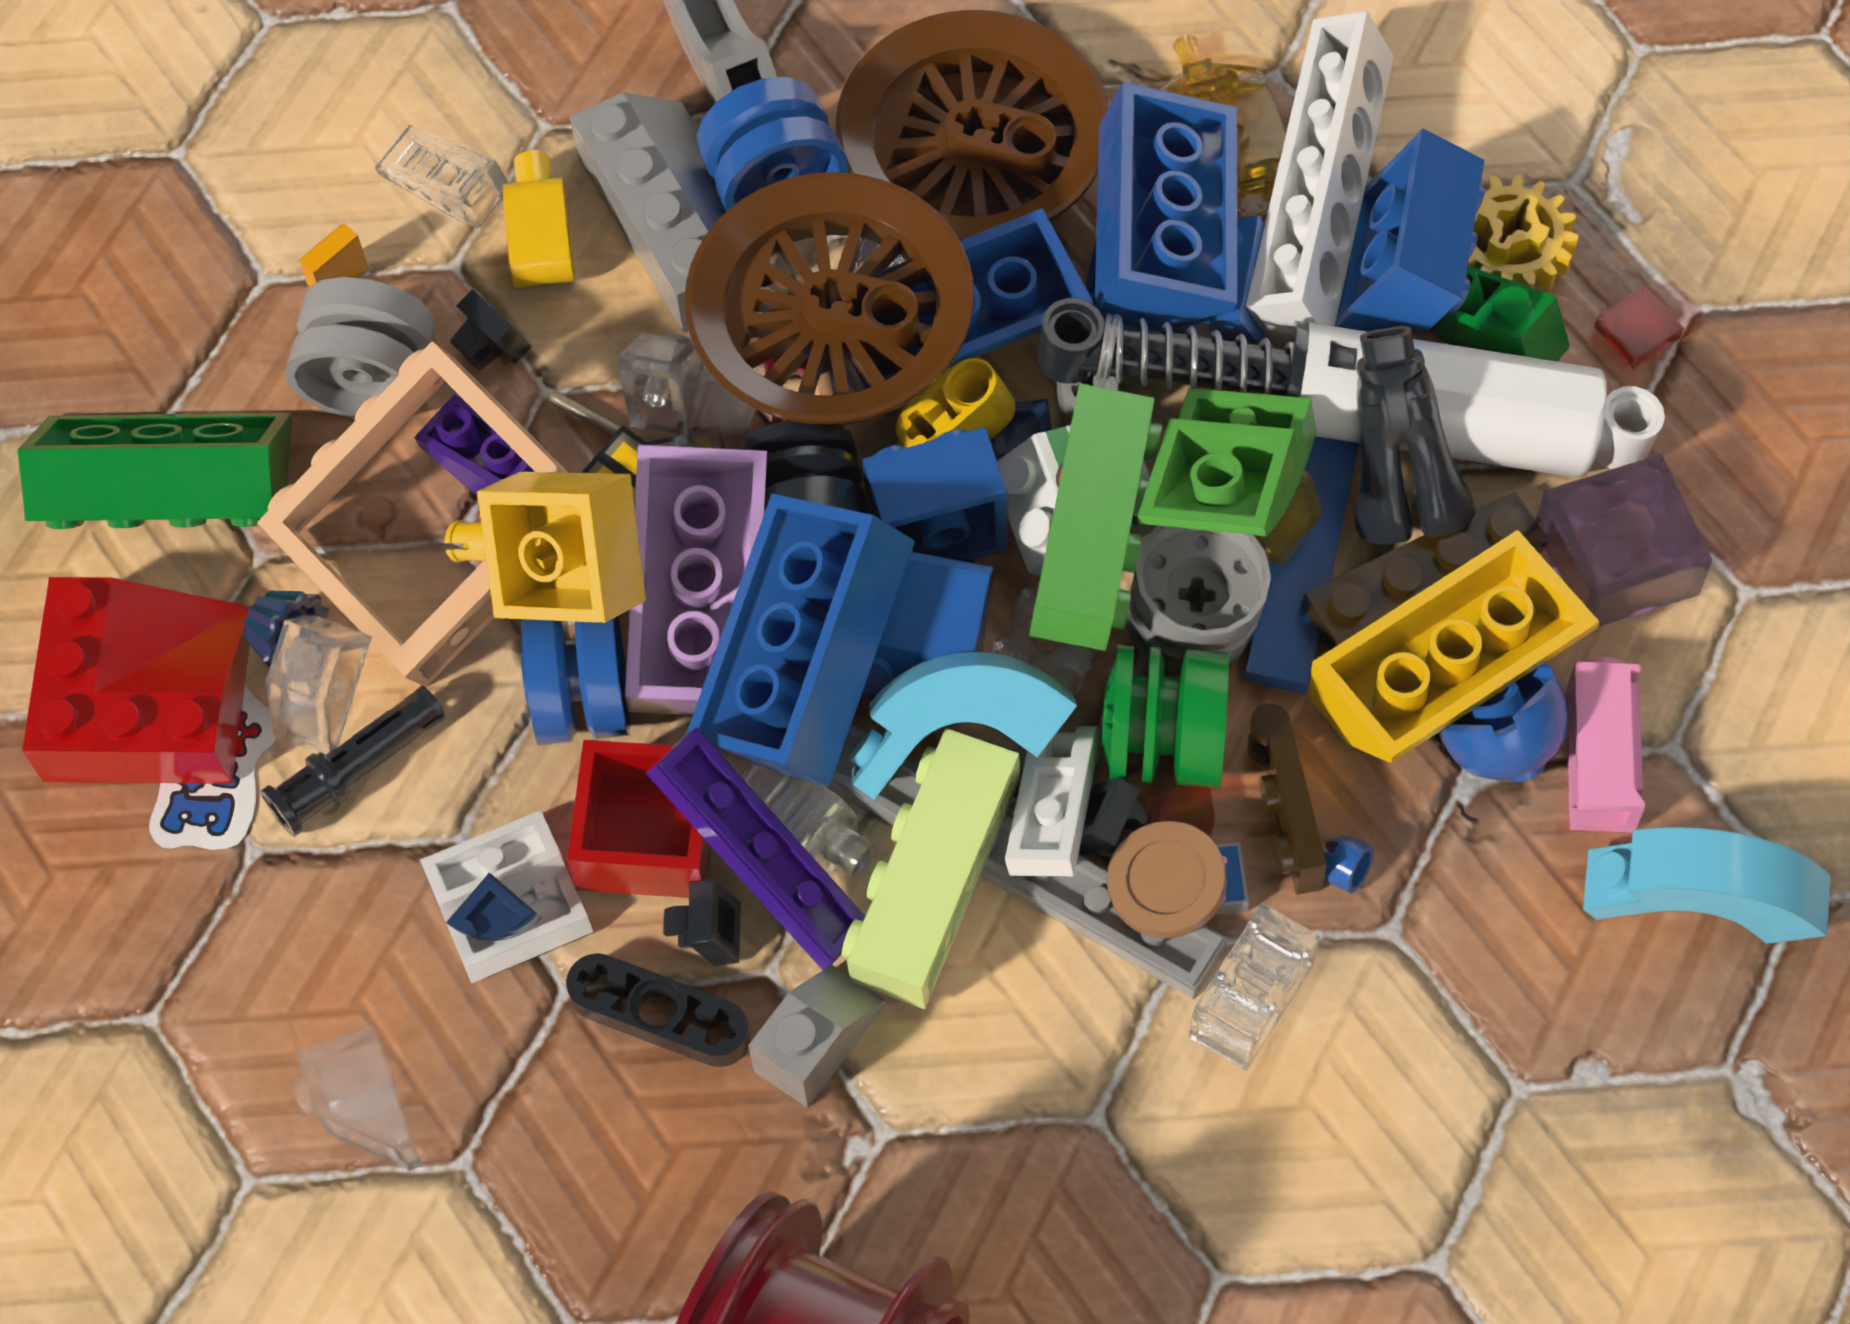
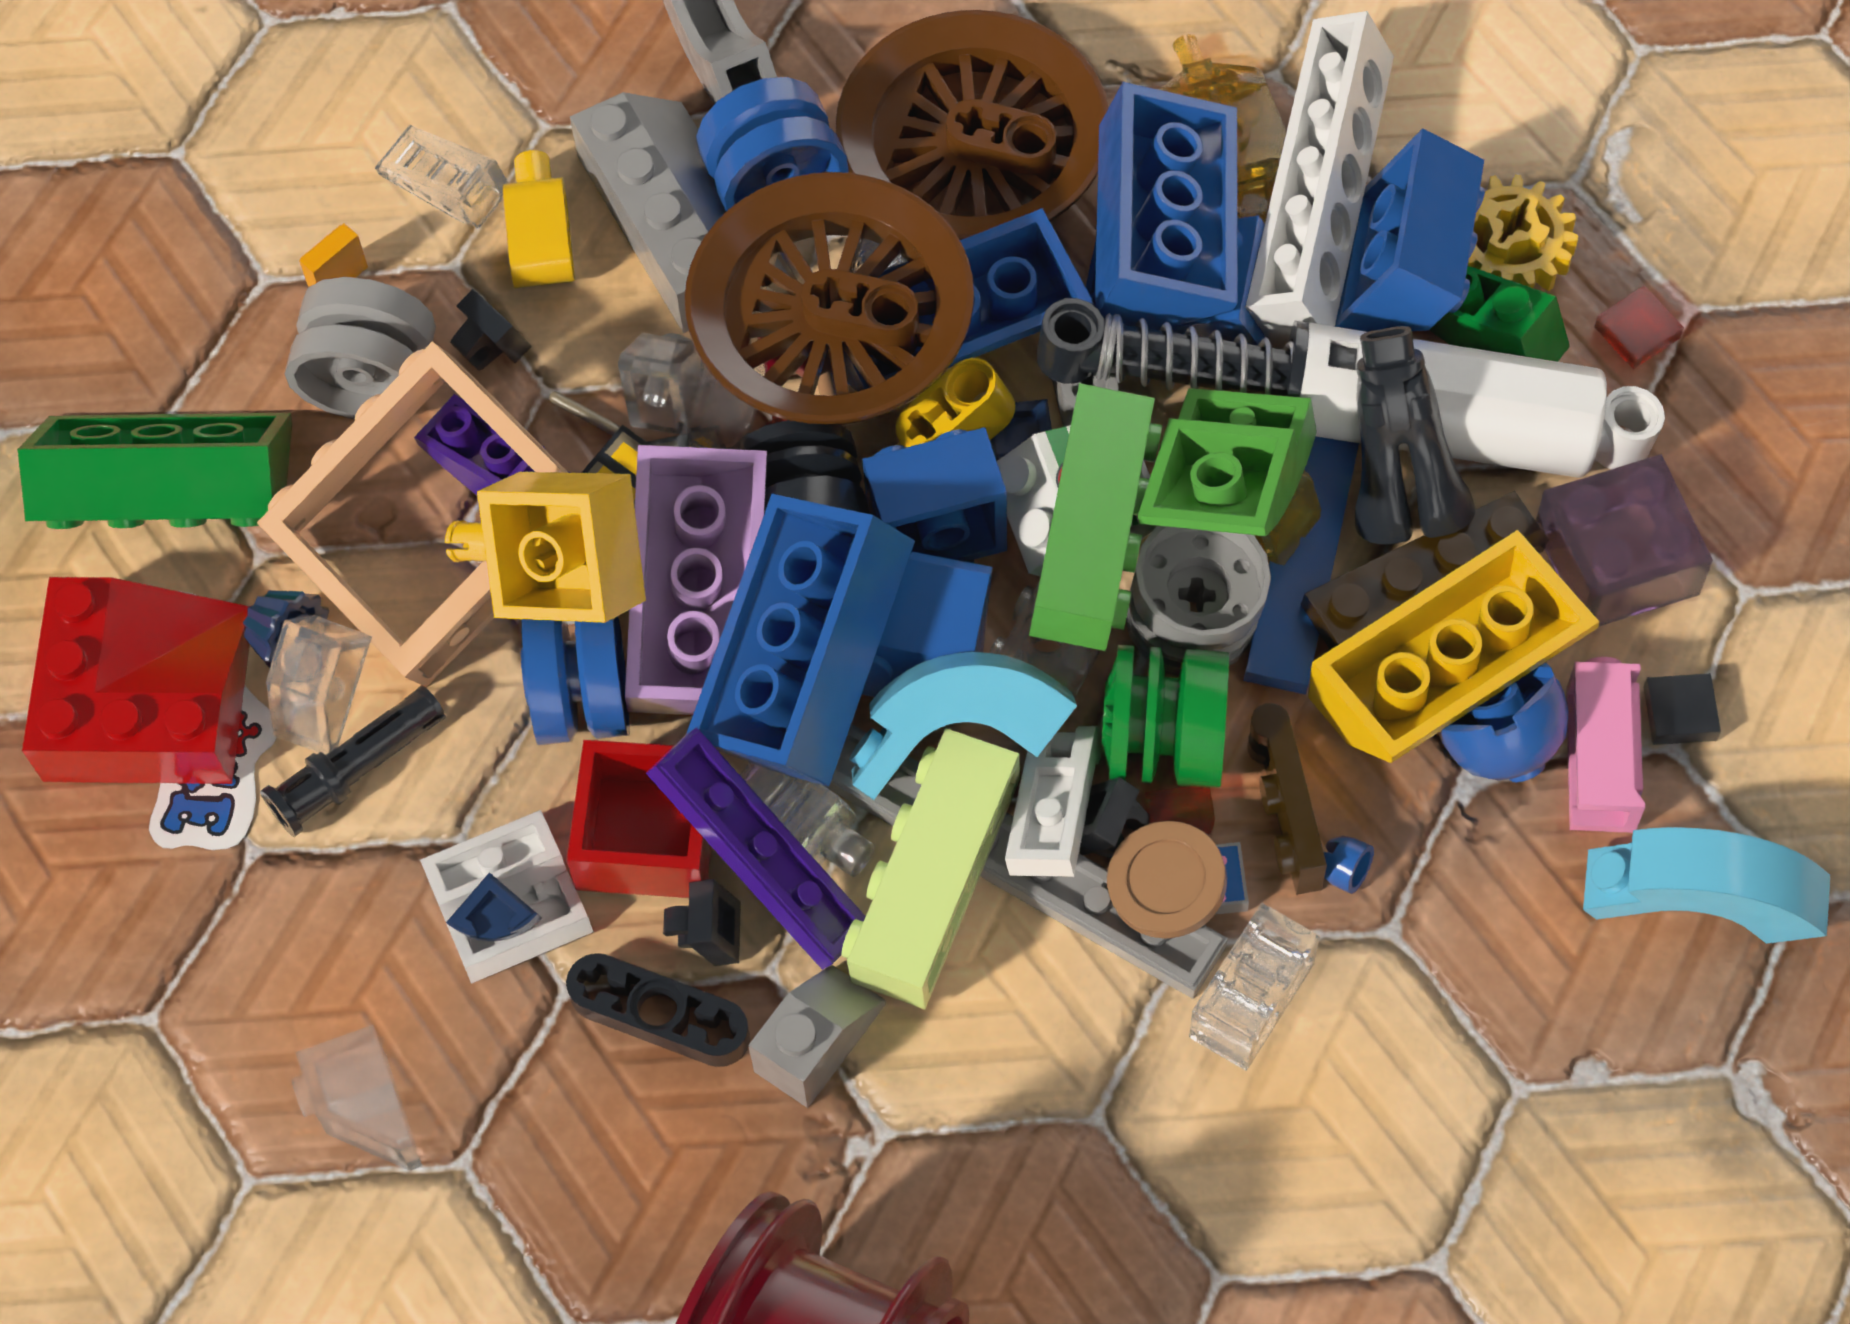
none -> black tile [1643,673,1721,745]

